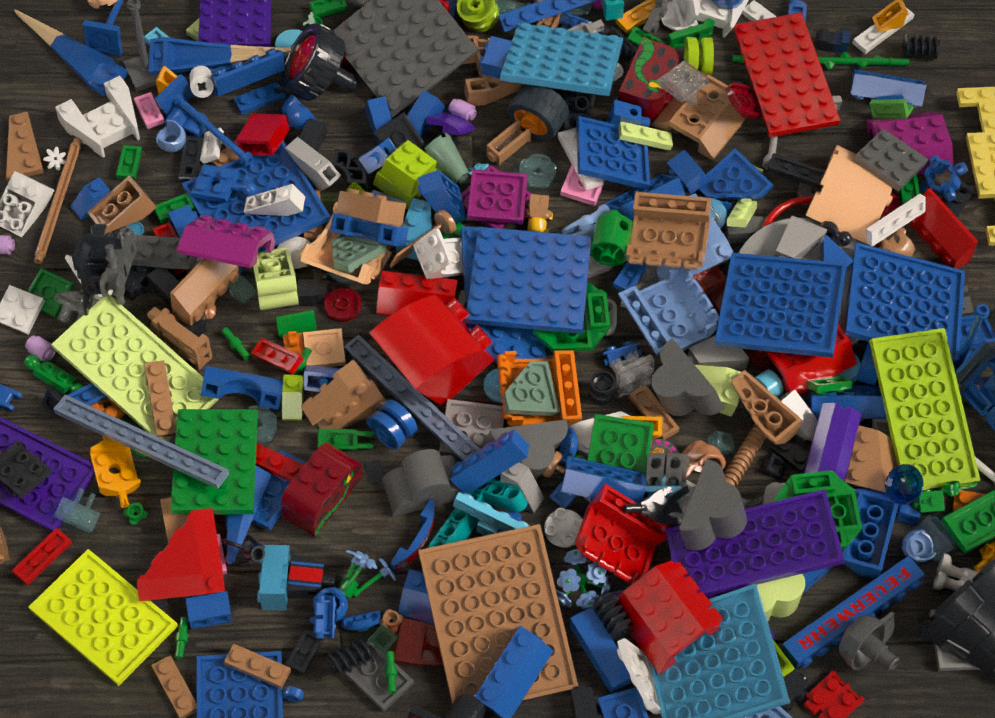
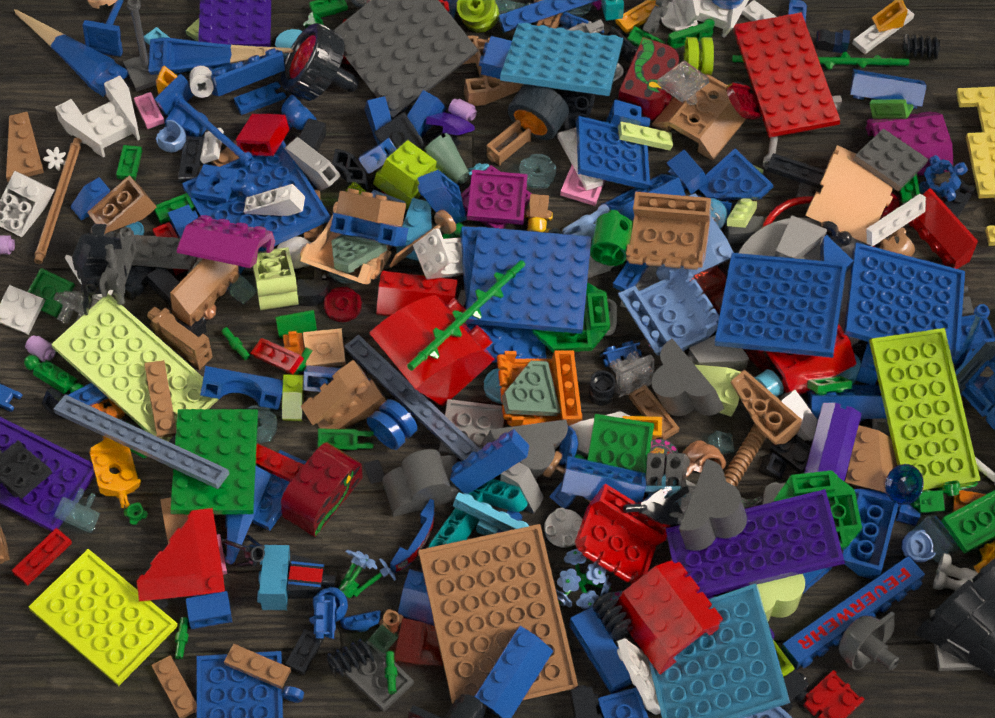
none -> green plant [407,260,525,371]

